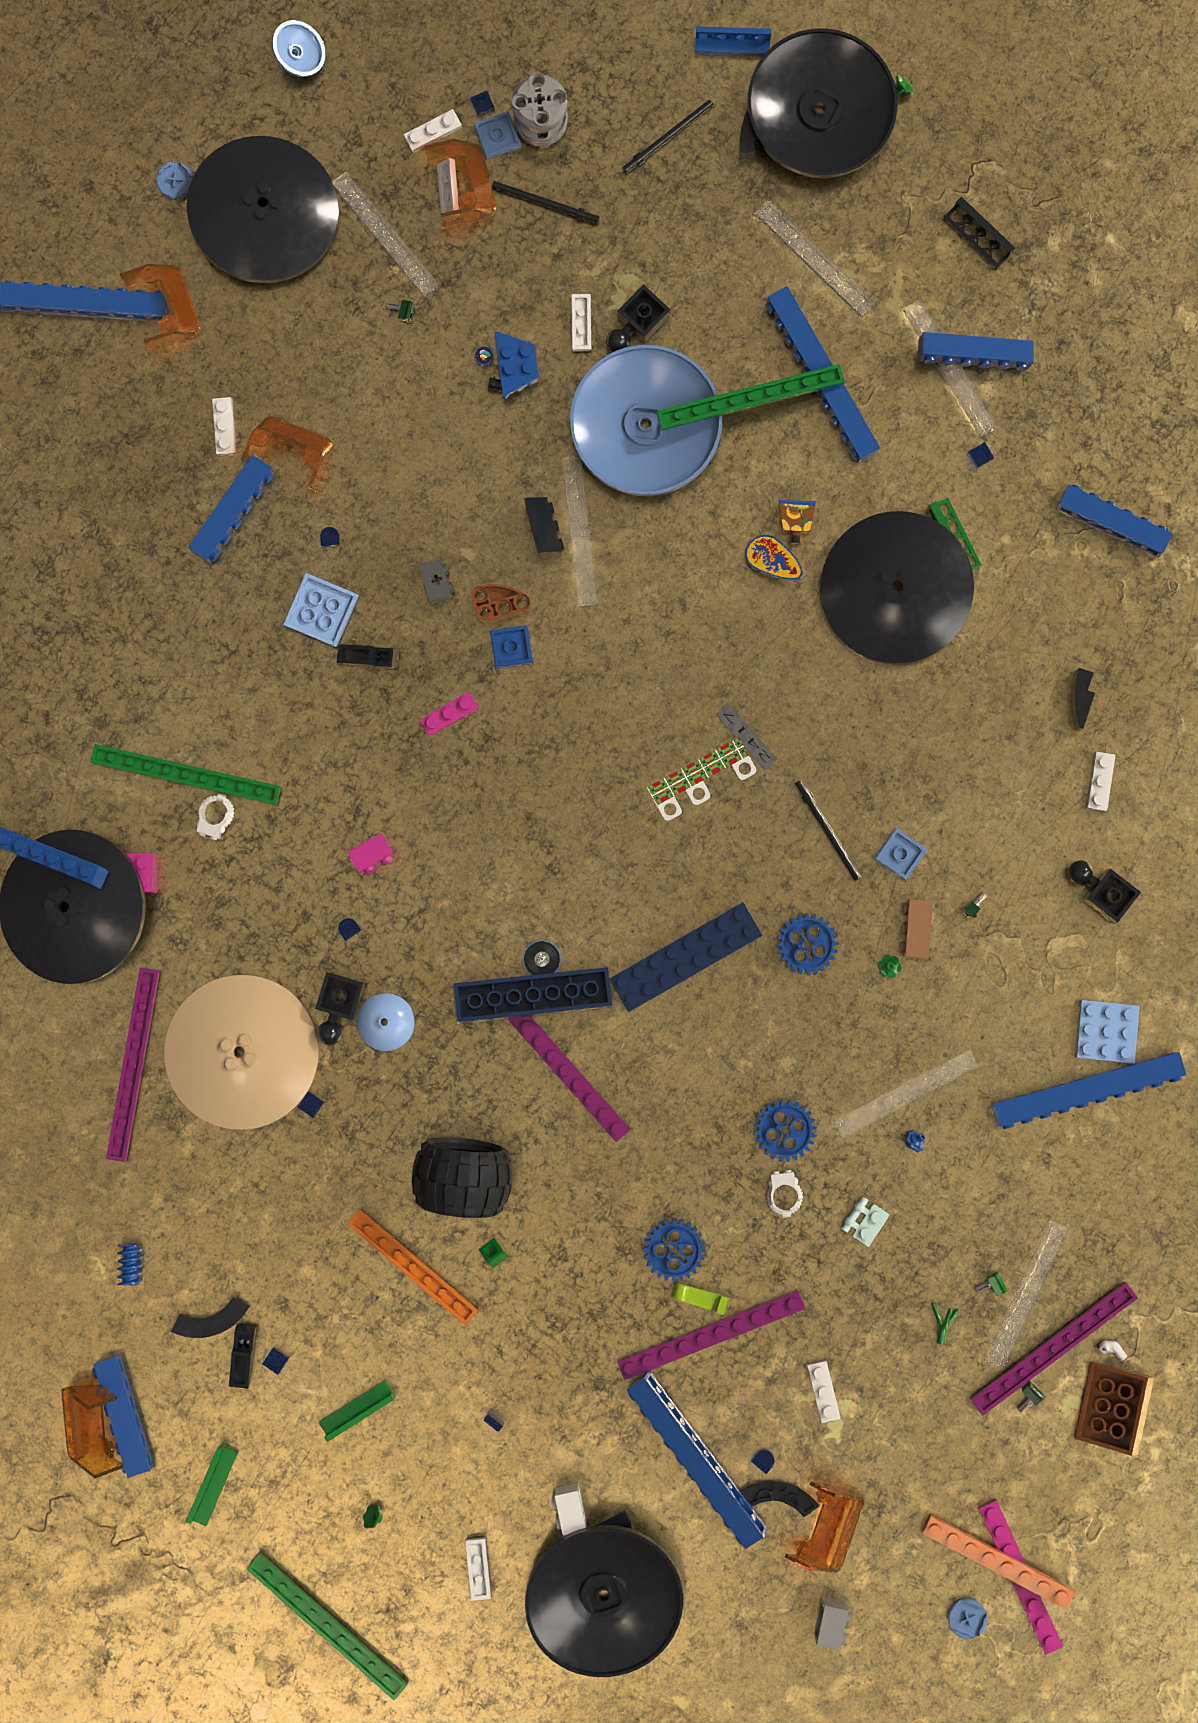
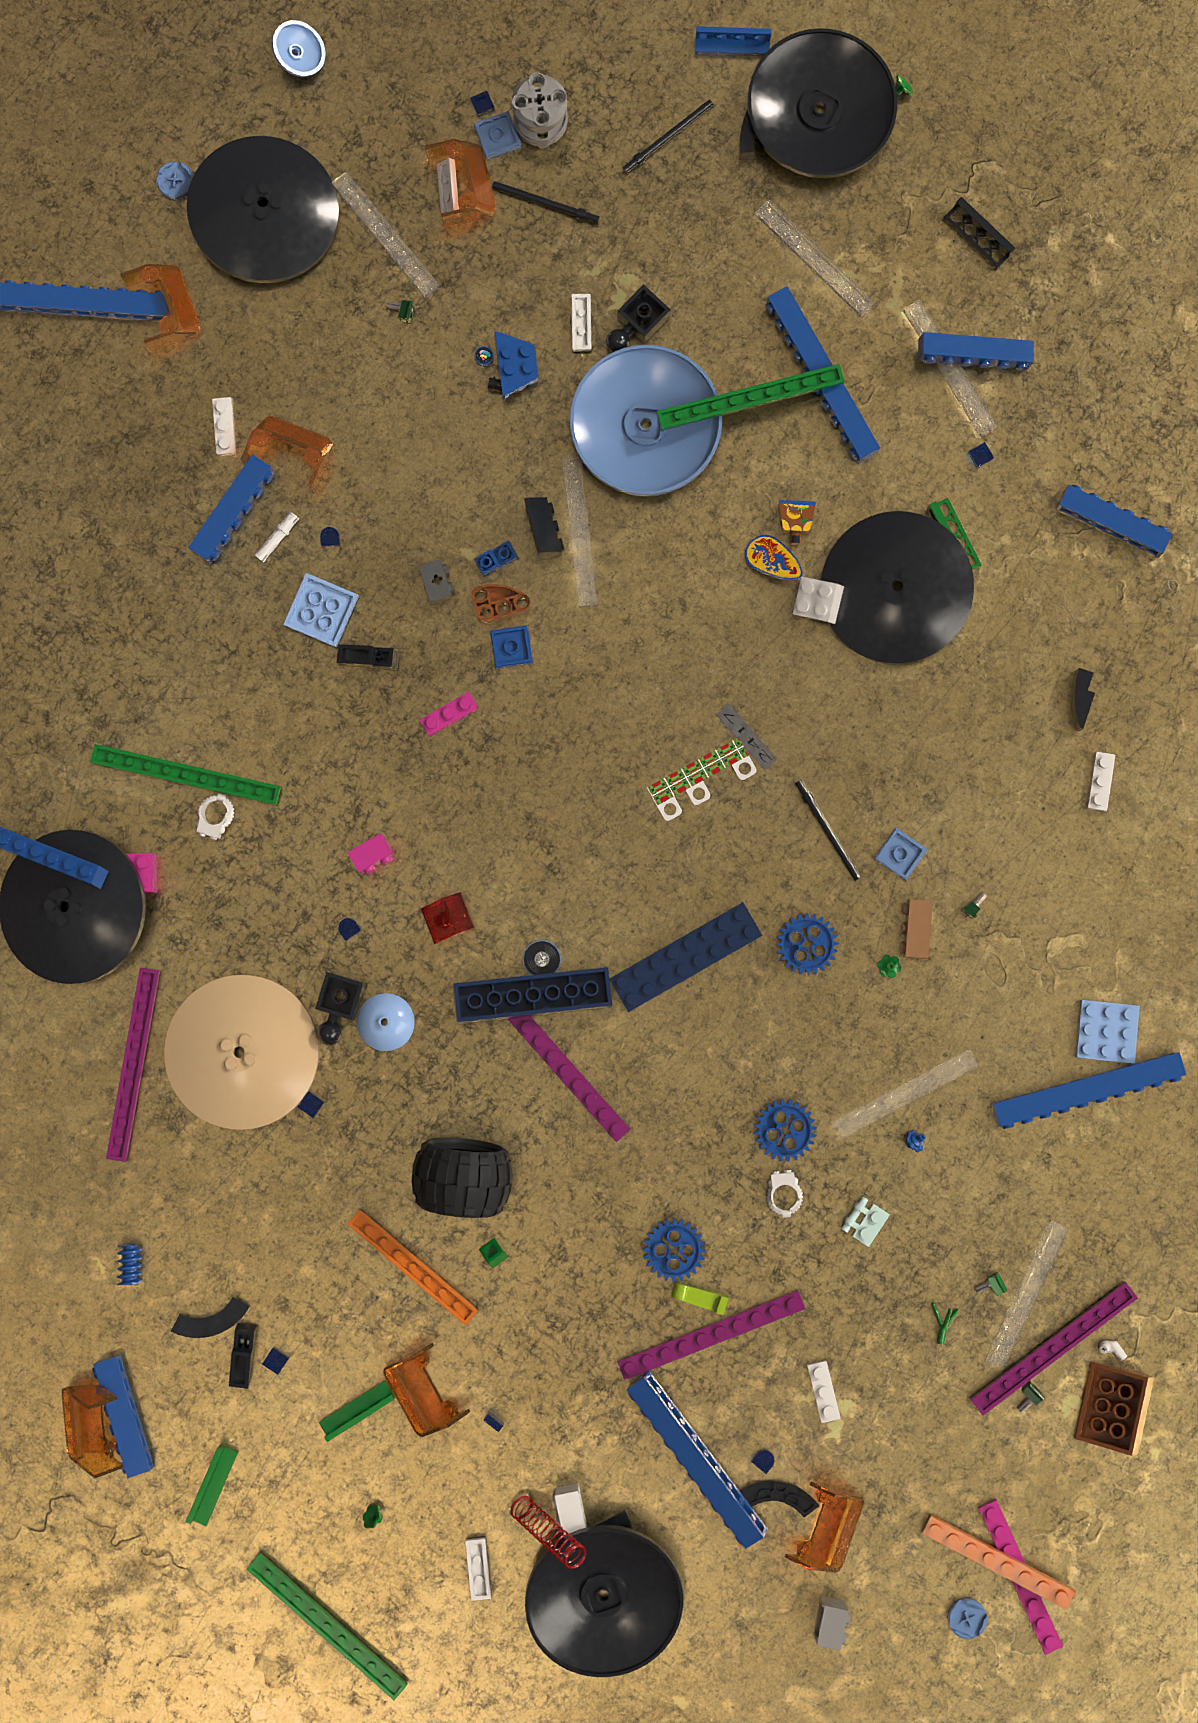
white plate [403,109,462,153] -> none
black brick [1068,860,1141,924] -> none
none -> white pin [254,511,299,563]
none -> clear orange windscreen [383,1343,470,1437]
none -> clear red slope [421,892,474,944]
none -> blue slope [474,540,519,575]
none -> red piece [510,1496,586,1569]
none -> white brick [793,577,844,624]

